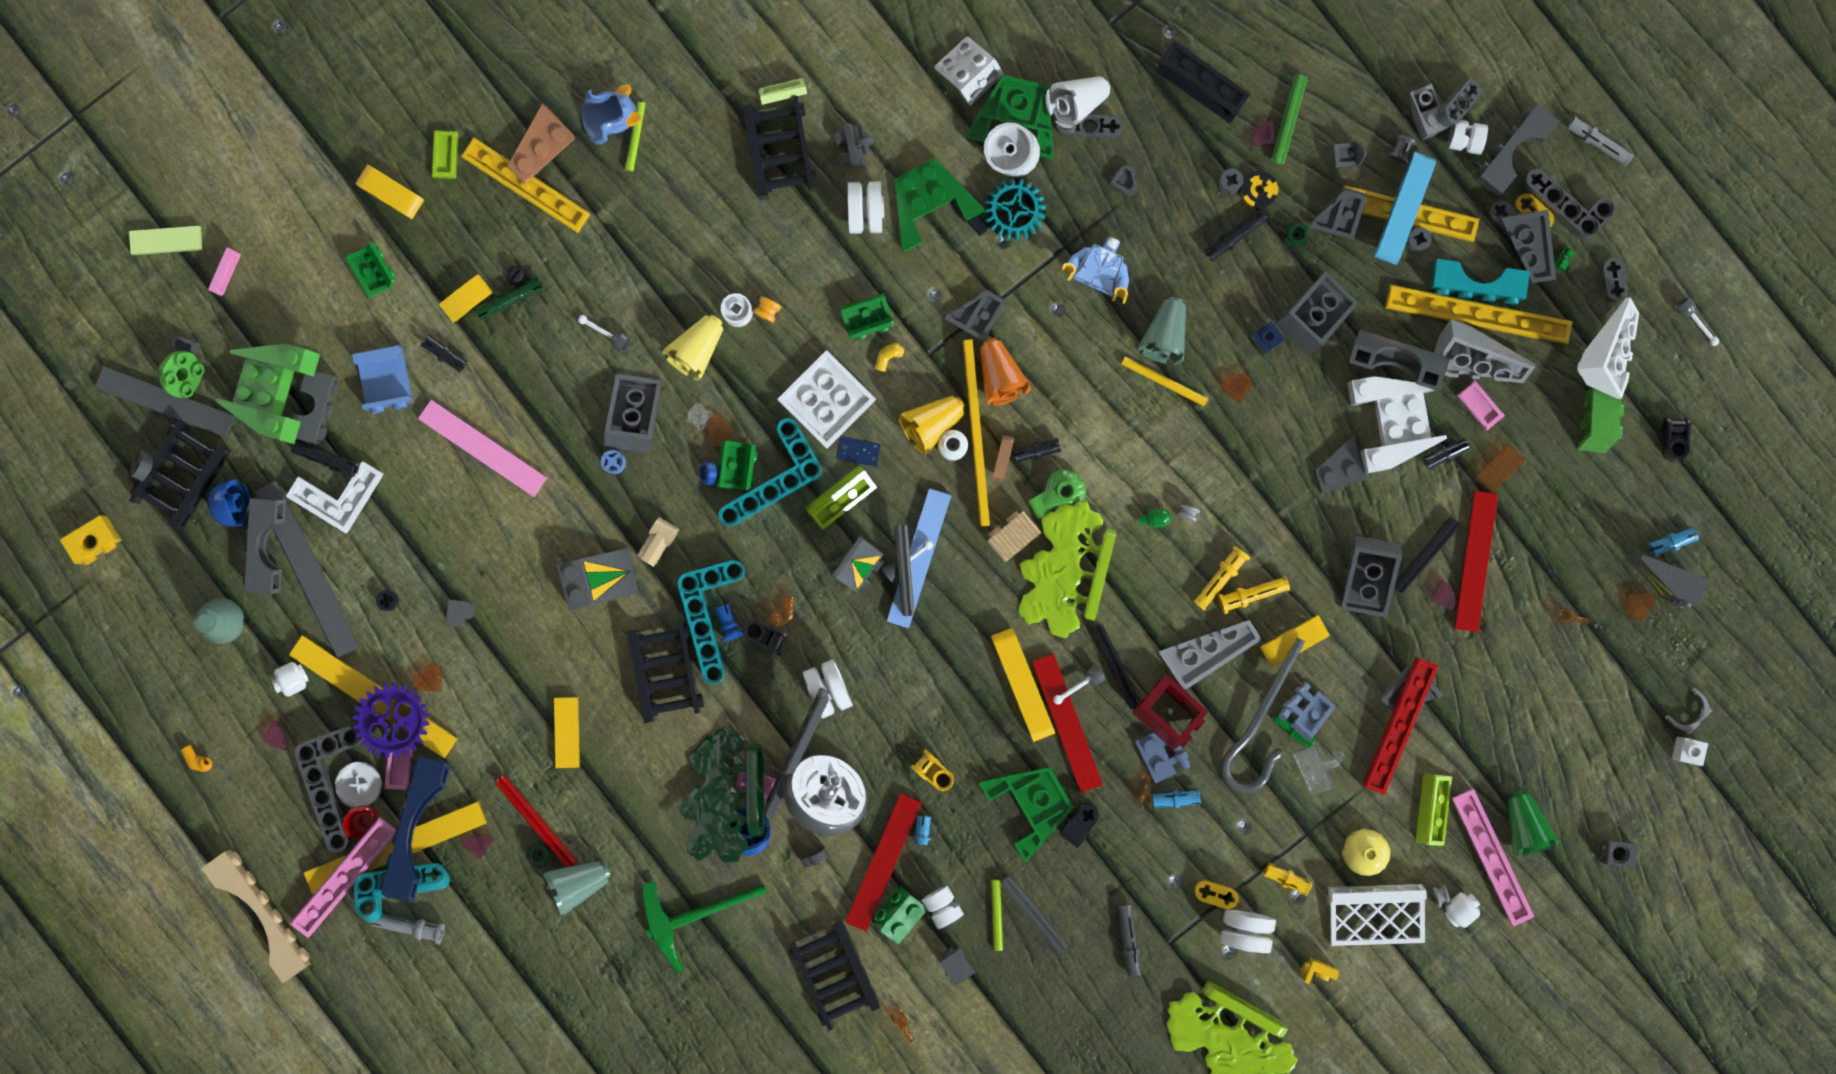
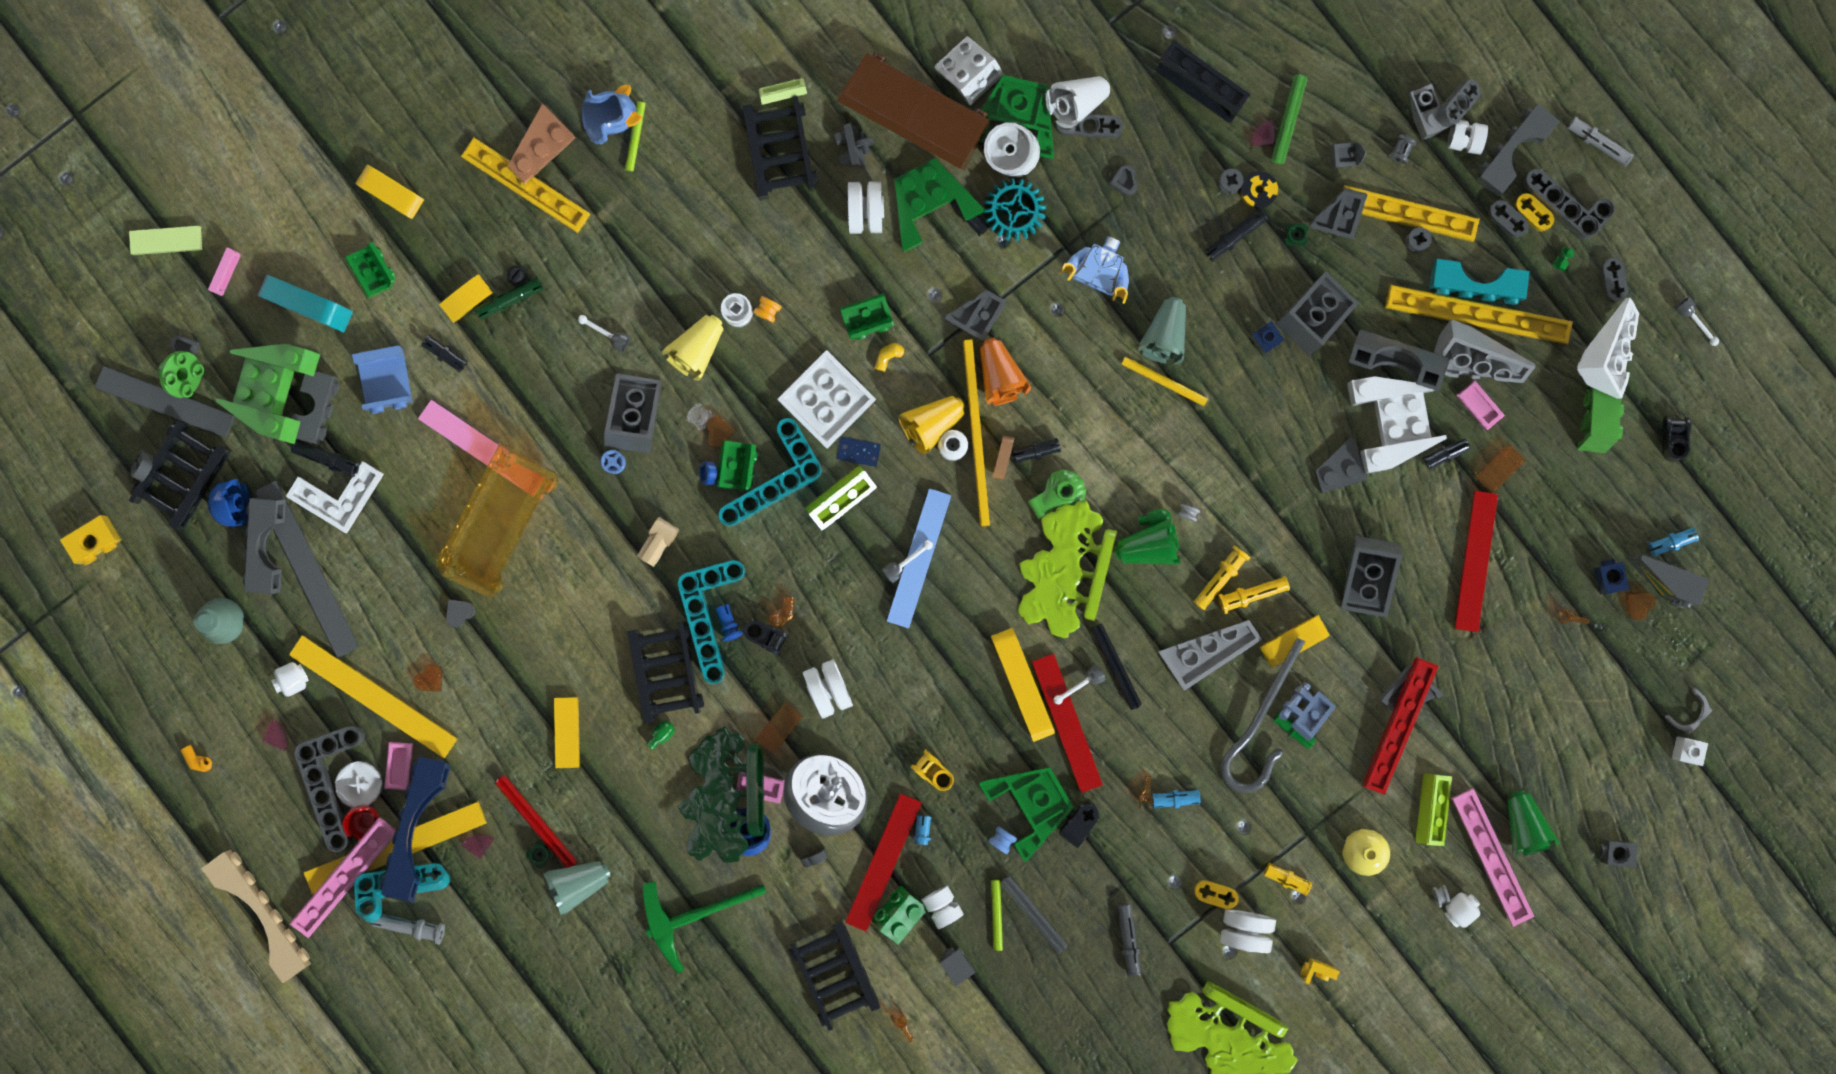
dark purple gear [352,683,430,759] -> none
black bush [376,590,399,611] -> none
lime tile [432,130,458,179] -> none
dark grey slope [557,548,640,611] -> none
dark grey tile [764,688,829,819] -> none
dark grey slope [832,537,885,593] -> none
dark grey axle [895,524,915,616] -> none
tan brick [987,511,1041,563] -> none
dark red window [1131,674,1208,750] -> none
sand blue plate [1135,724,1191,784] -> none
clear orange tile [1221,374,1252,404] -> none
clear plate [1293,744,1345,796] -> none
white fence [1328,884,1426,946] -> none
medium azure beam [1374,151,1437,265] -> none
black axle [1394,517,1460,594] -> none
clear pink tile [1431,580,1455,611] -> none
dark grey wing [1500,210,1556,283] -> none
none -> teal beam [257,274,353,333]
none -> clear yellow windscreen [435,442,559,599]
none -> green cylinder [647,721,675,750]
none -> clear orange tile [756,703,803,753]
none -> reddish brown windscreen [837,52,991,171]
none -> medium blue wheel [988,826,1017,854]
none -> green cone [1115,518,1181,565]
none -> dark blue brick [1594,559,1629,595]

